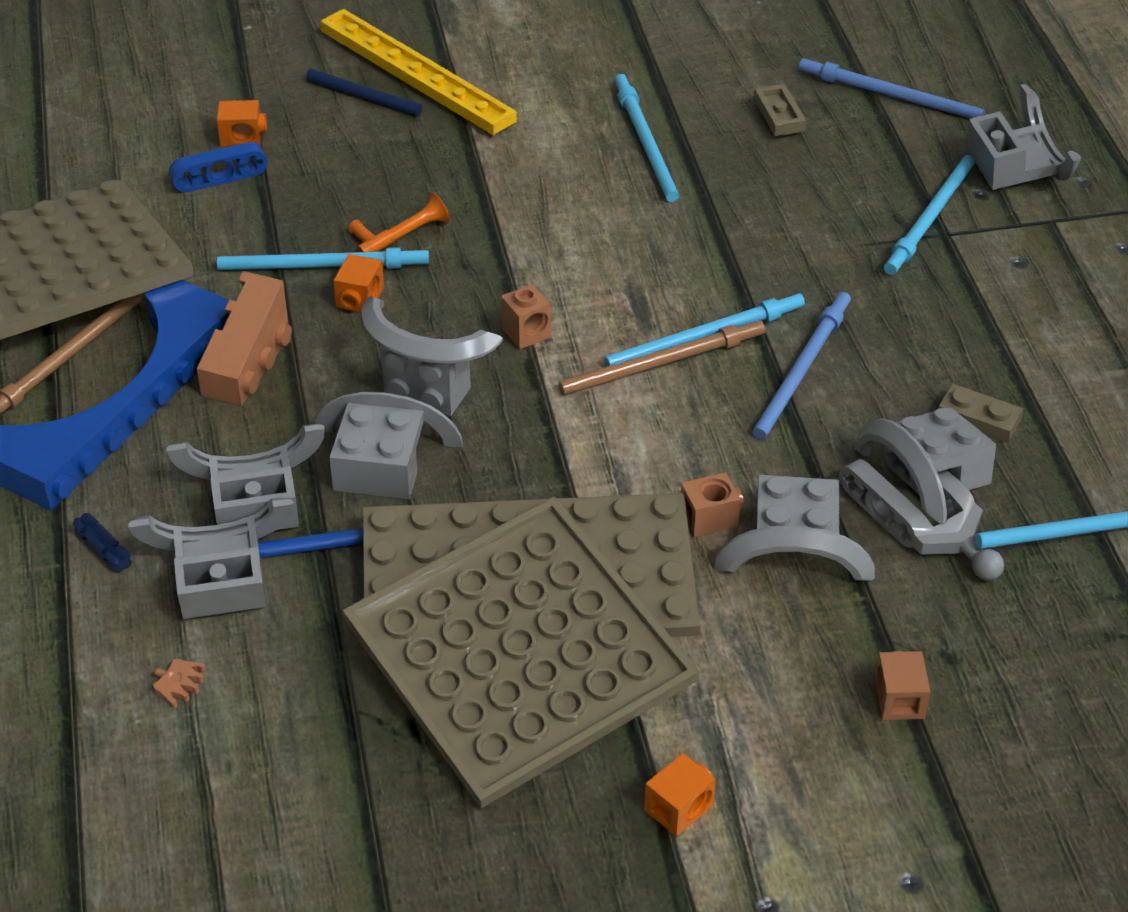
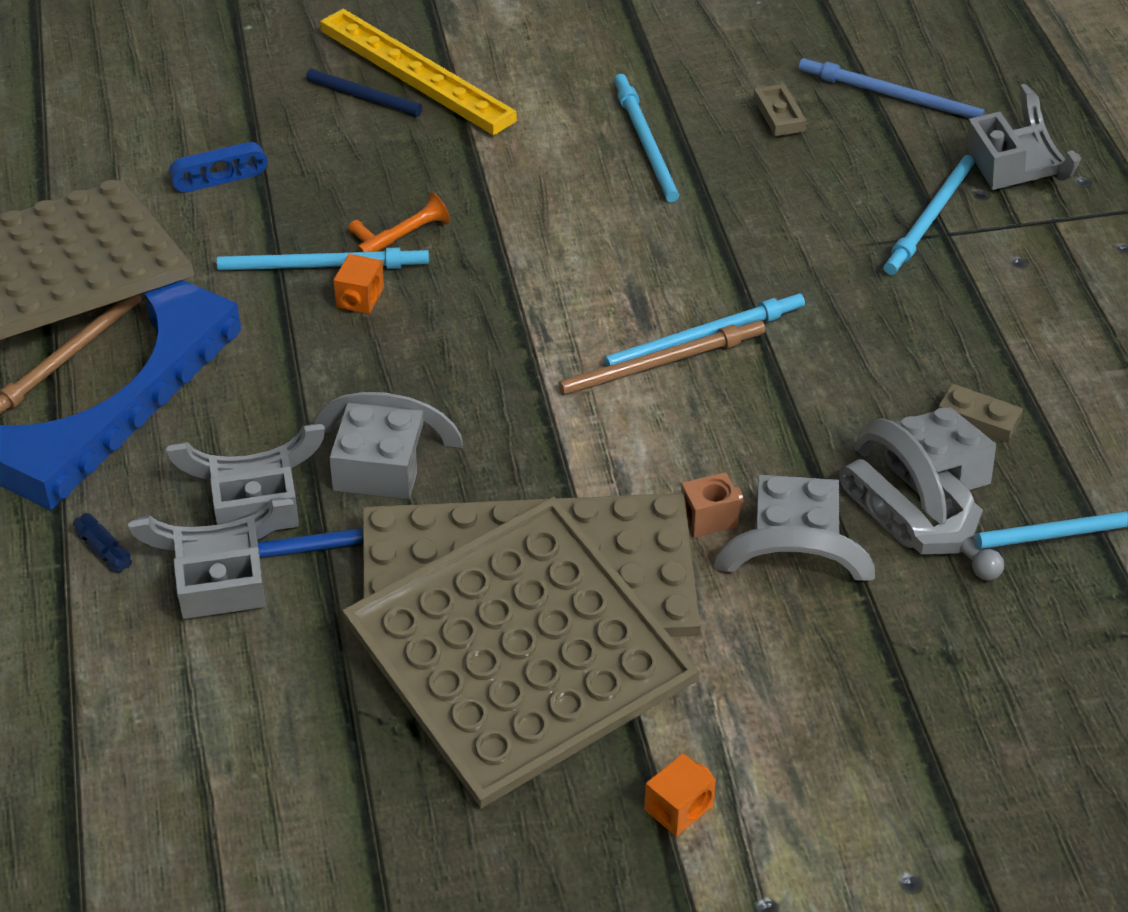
nougat piece [153,658,205,709] -> none
nougat wedge [197,271,292,407] -> none
orange brick [217,100,267,147] -> none
light grey piece [361,296,503,416] -> none
nougat brick [501,284,551,350] -> none
medium blue bar [752,292,851,440] -> none
nougat brick [875,651,931,720] -> none

